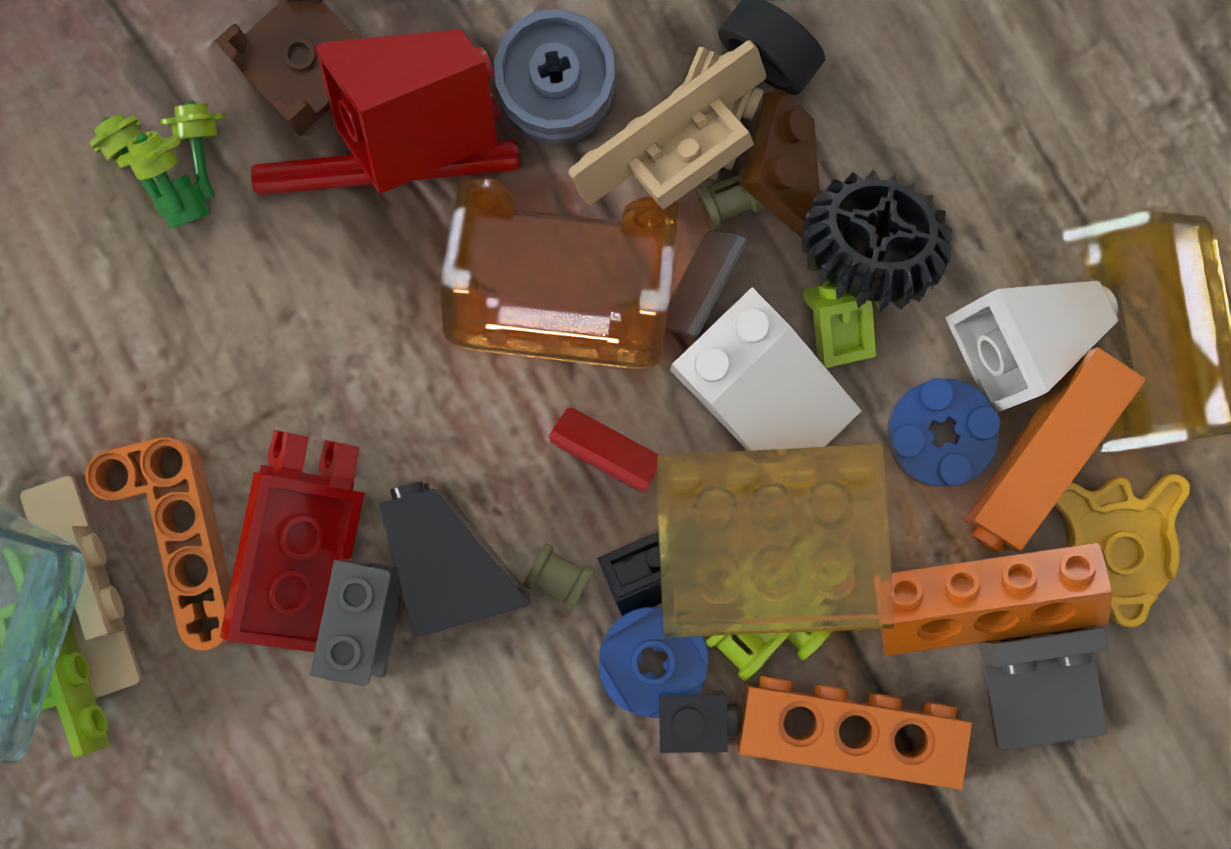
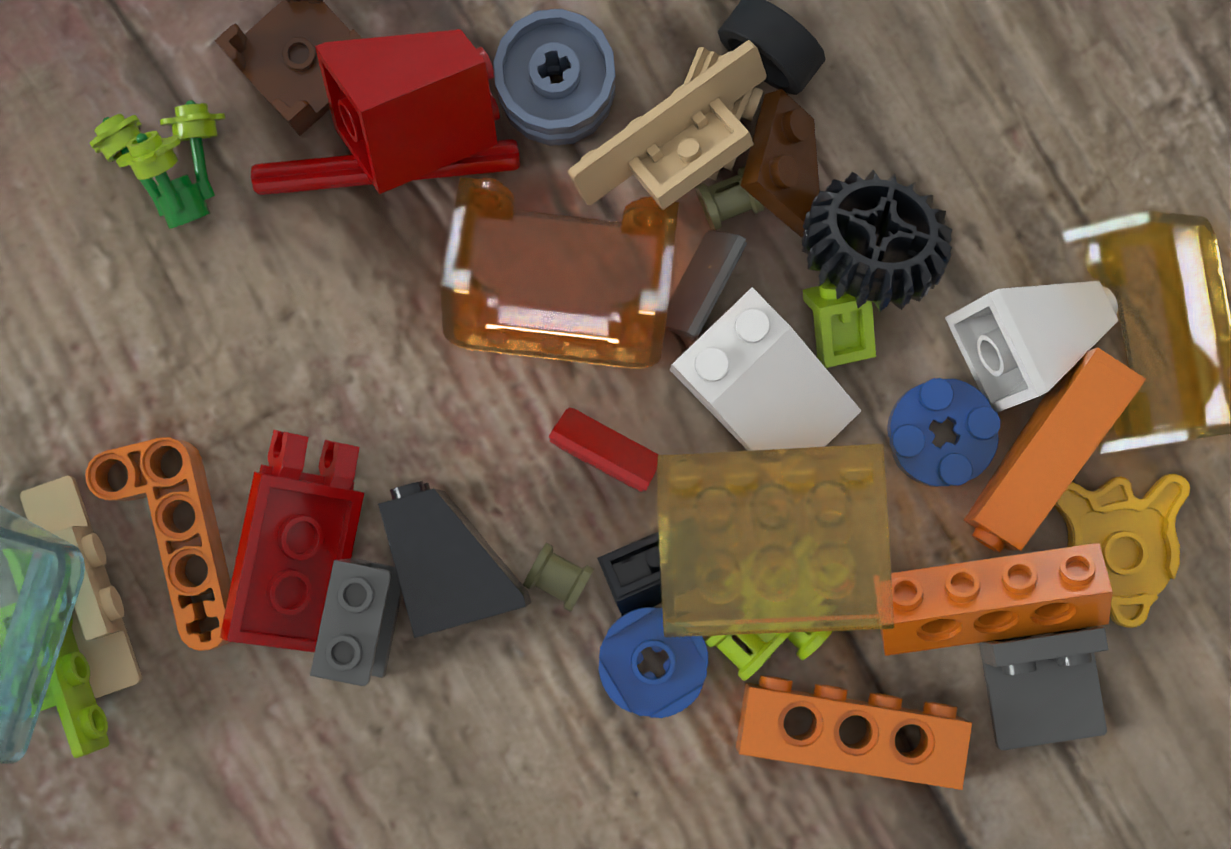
black bracket [659,690,738,753] -> none

